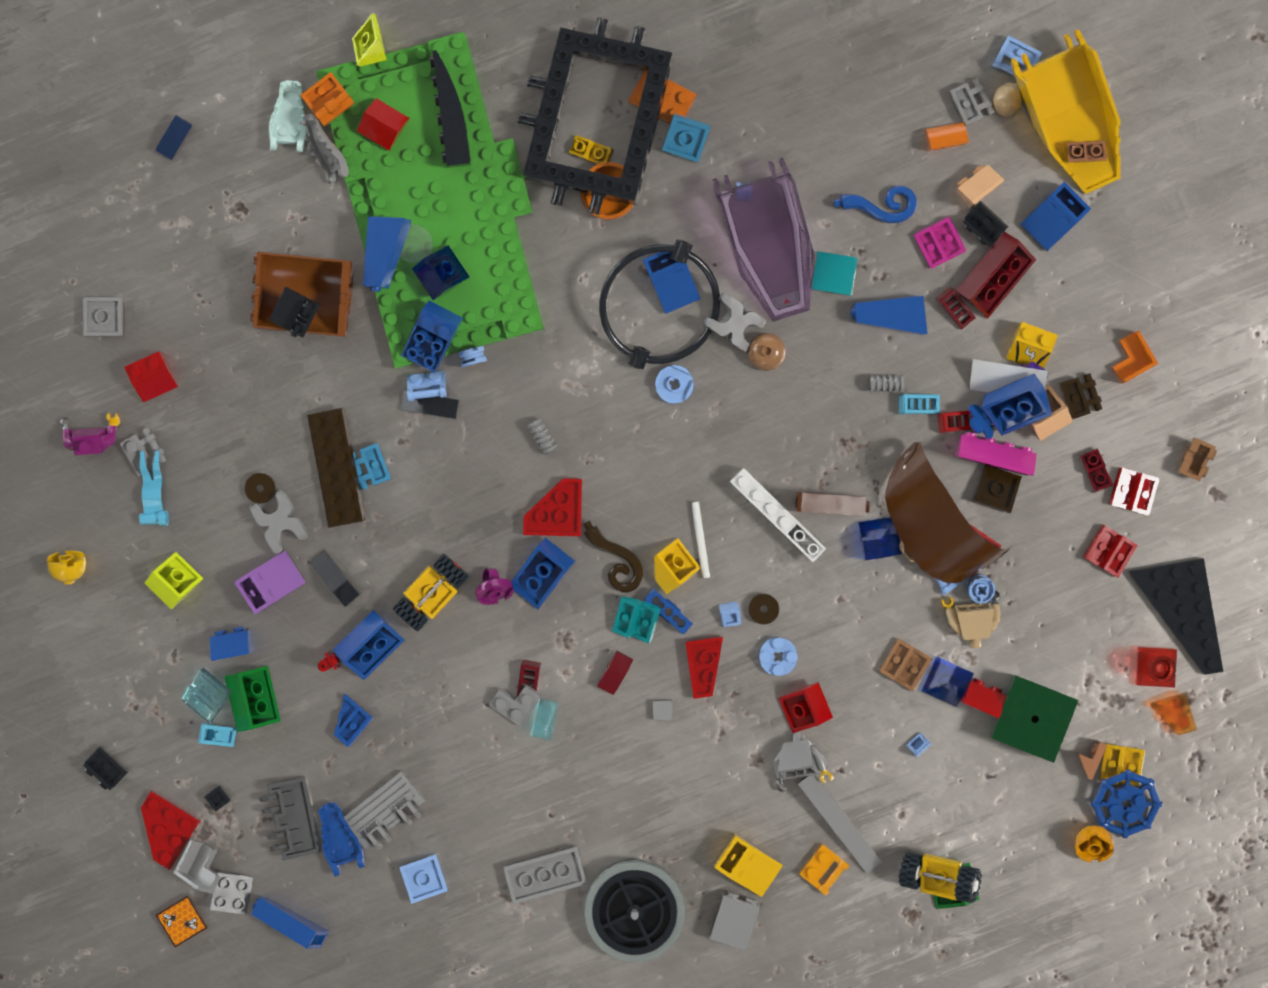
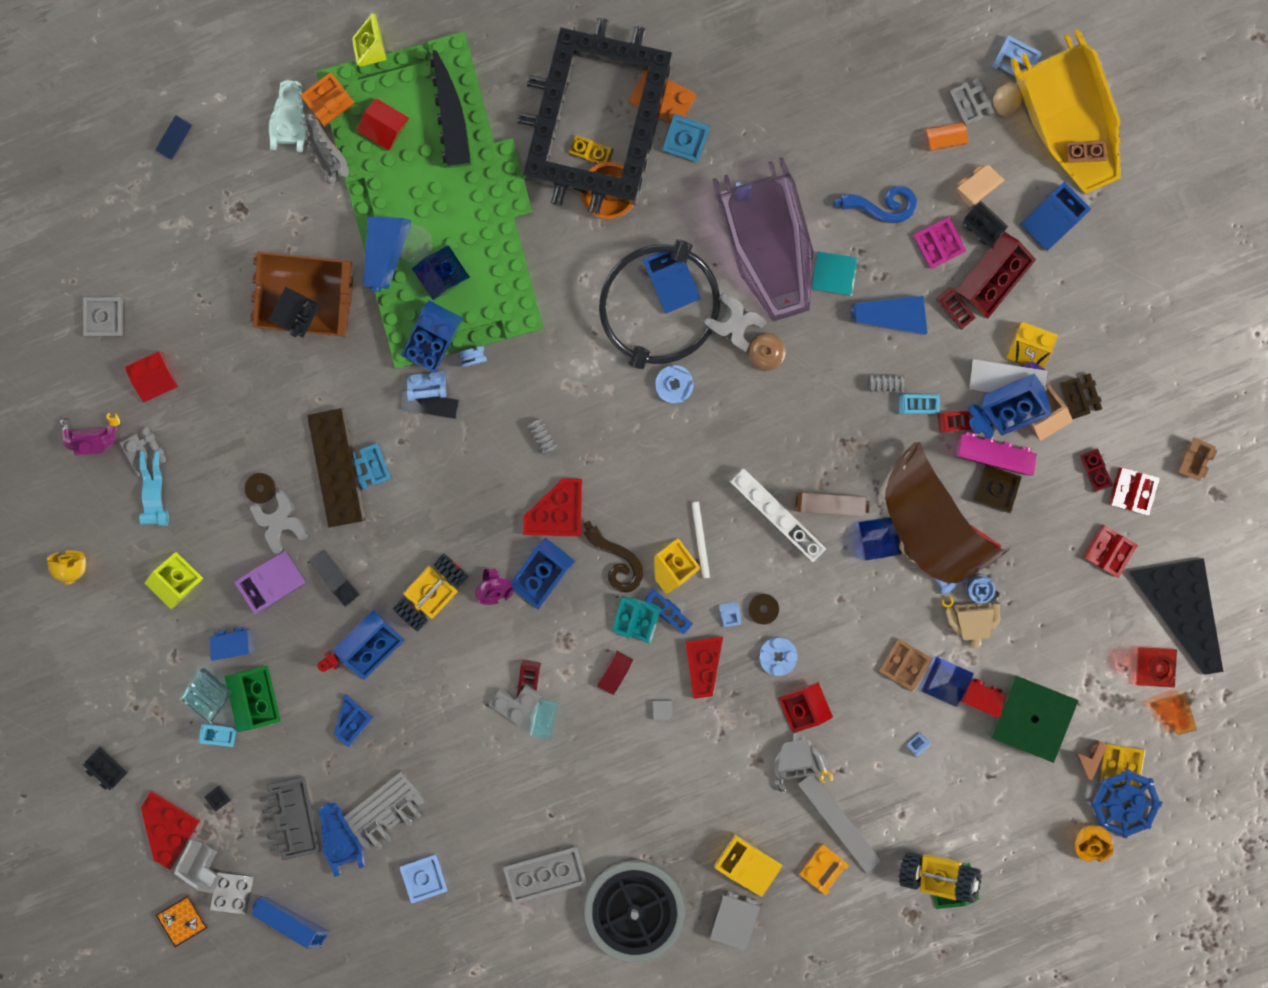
orange panel [1112,330,1158,384] -> none

